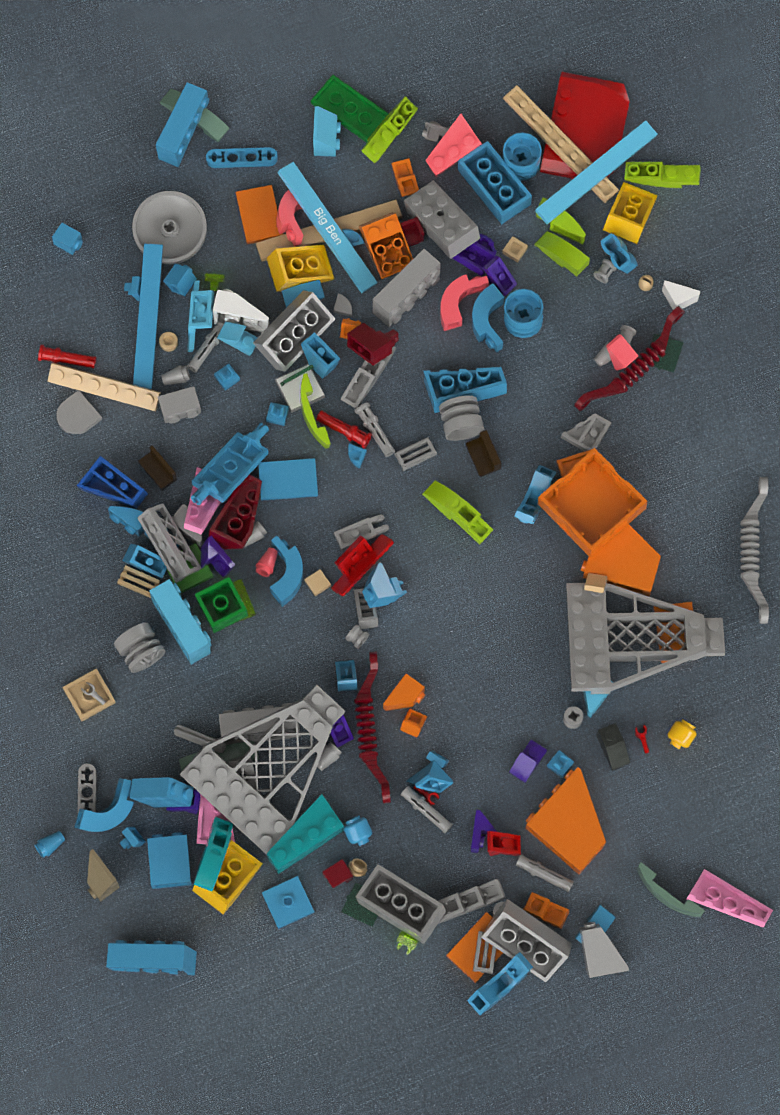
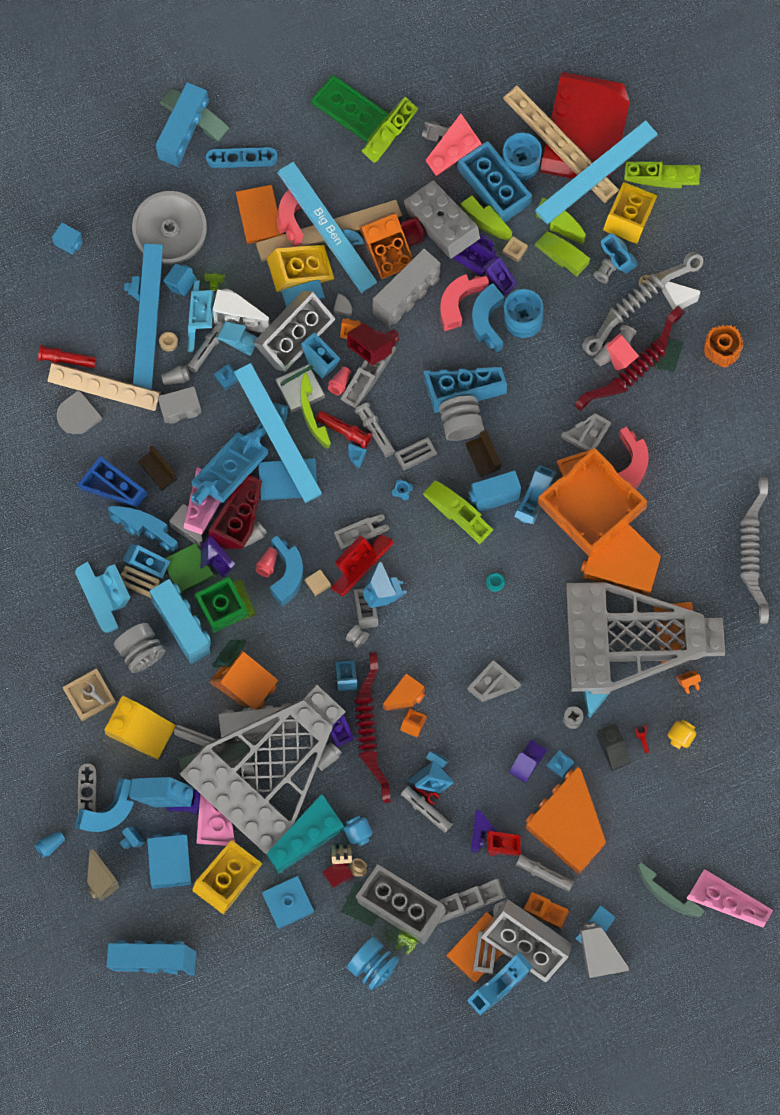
light grey fence [137,503,202,583] -> none
teal slope [193,817,233,891] -> none
medium azure slope [313,106,341,157] -> none
orange slope [391,158,419,197] -> none
tan tile [584,573,607,593] -> none
none -> medium azure plate [75,562,131,633]
none -> yellow slope [104,696,176,760]
none -> orange slope [209,651,278,710]
none -> clear green piece [212,639,247,668]
none -> medium azure tile [234,363,322,503]
none -> coral cone [328,367,351,395]
none -> tan tile [331,844,352,864]
none -> dark azure wheel [346,937,399,991]
none -> dark azure plate [392,479,413,501]
none -> lime slope [460,196,512,241]
none -> light grey wing [467,660,521,702]
none -> dark azure brick [468,471,521,512]
none -> teal plate [486,573,505,592]
none -> light grey piece [582,252,703,356]
none -> coral arch [618,426,649,489]
none -> orange tile [676,670,701,694]
none -> orange brick [704,325,743,368]

